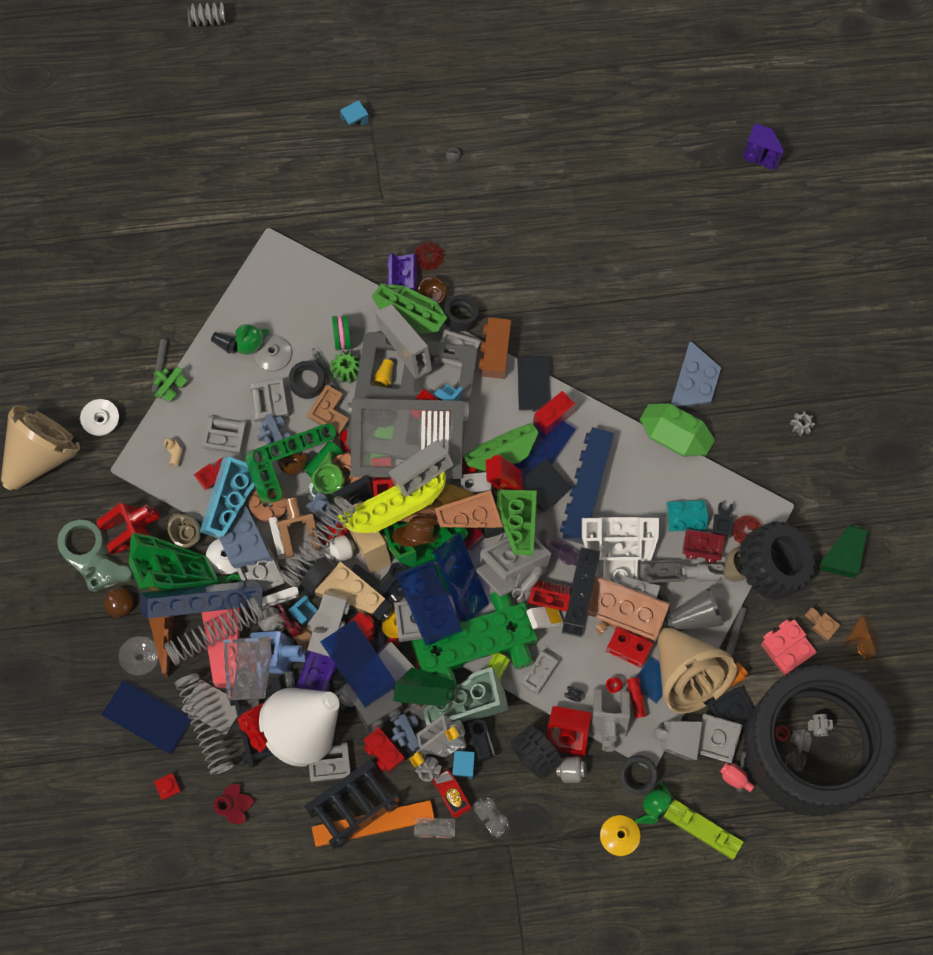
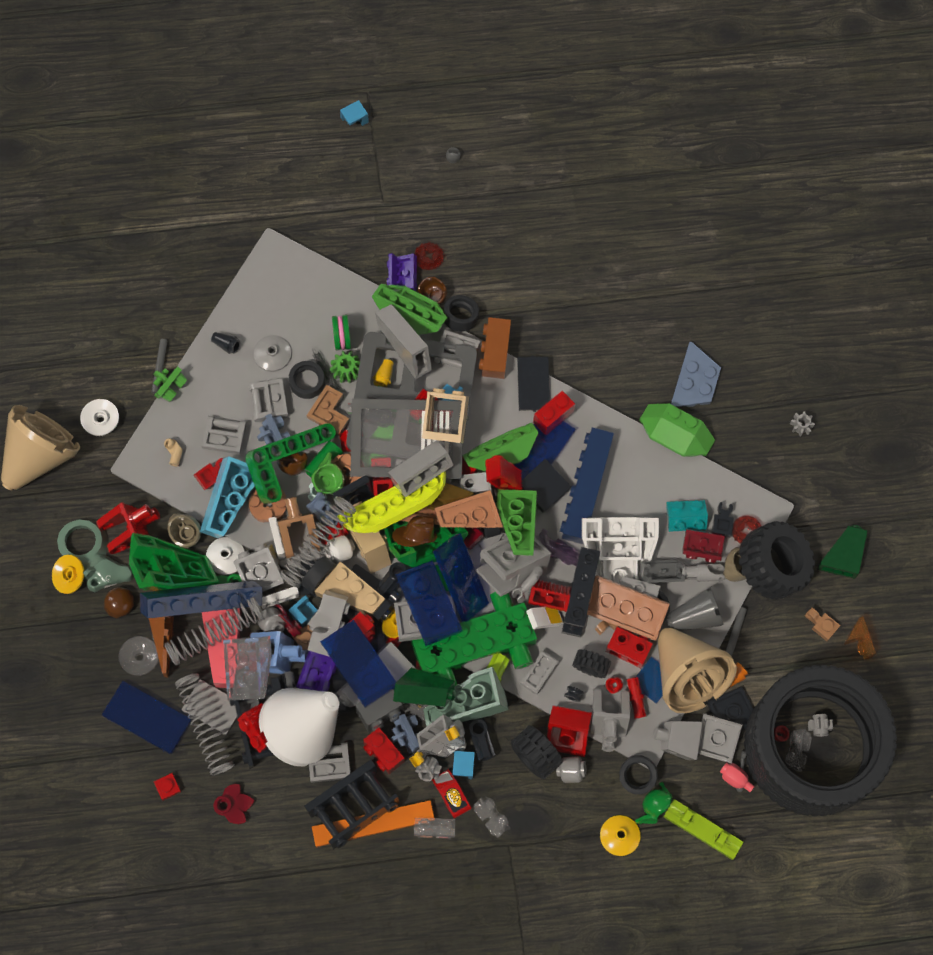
light grey piece [188,2,225,27] -> none
sand blue wing [219,506,273,568] -> none
green piece [235,324,269,355] -> none
dark purple slope [742,123,784,170] -> none
coral plate [761,619,817,676] -> none
none -> yellow dish [52,555,84,594]
none -> tan window [422,388,469,443]
none -> black tyre [572,649,611,678]

